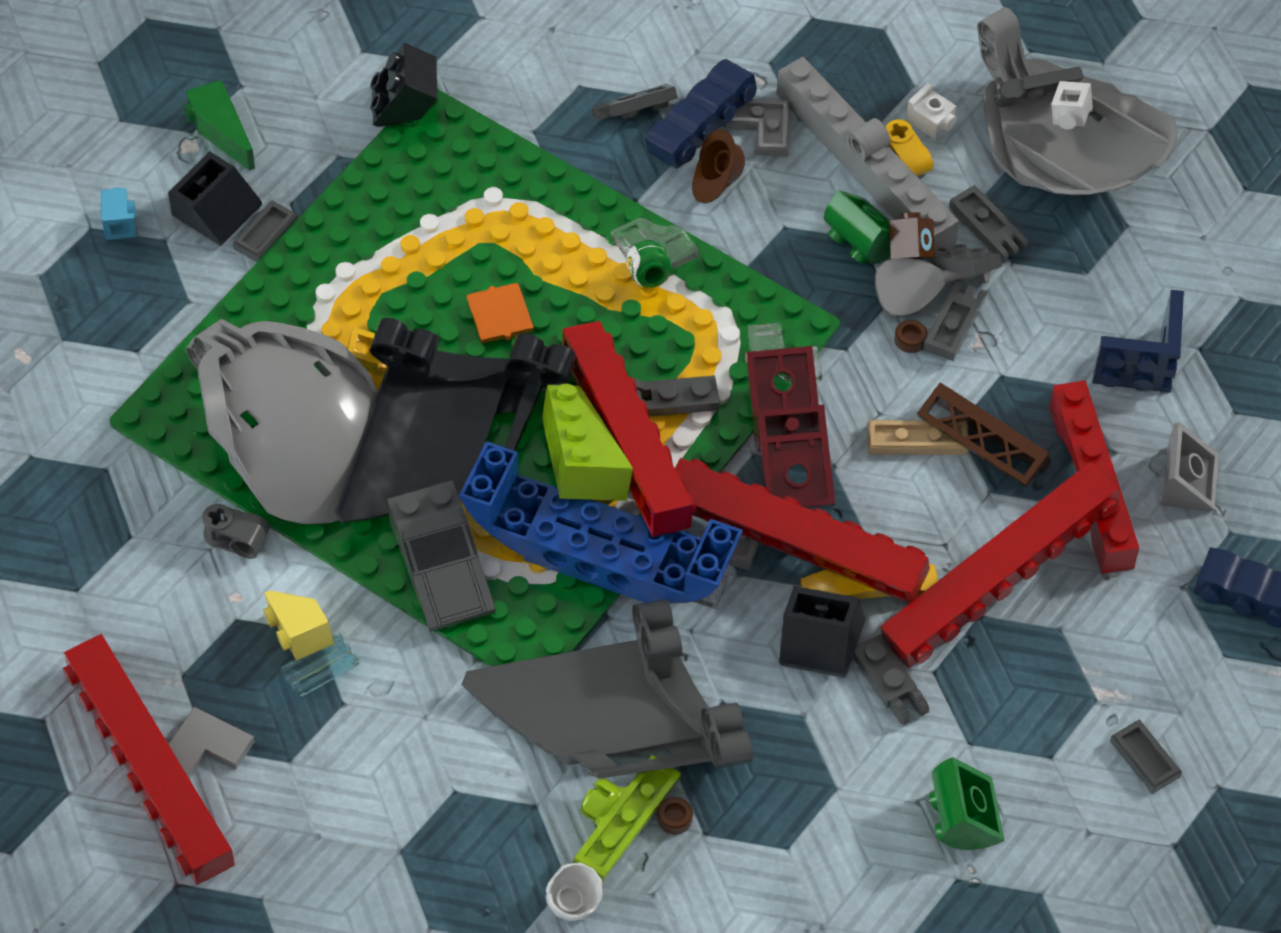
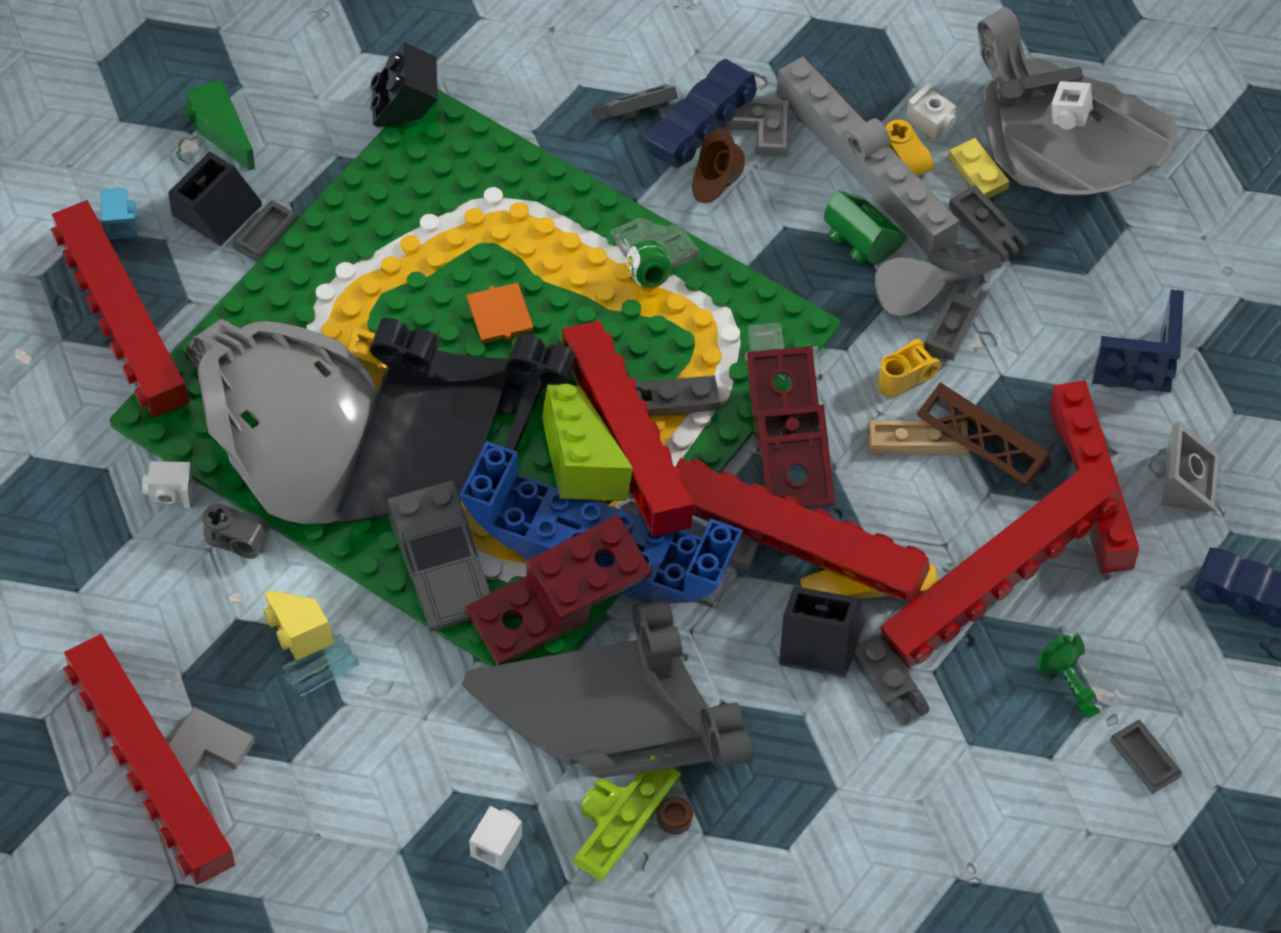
white hair [545,863,603,922] -> none
brick [889,212,935,259] -> none
reddish brown tile [894,320,928,353] -> none
green brick [929,757,1004,850] -> none
none -> red brick [50,200,190,418]
none -> white brick [142,461,194,509]
none -> dark red bracket [465,515,652,665]
none -> white brick [469,806,522,871]
none -> yellow piece [877,339,941,397]
none -> light yellow plate [948,138,1010,199]
none -> green piece [1038,633,1100,718]

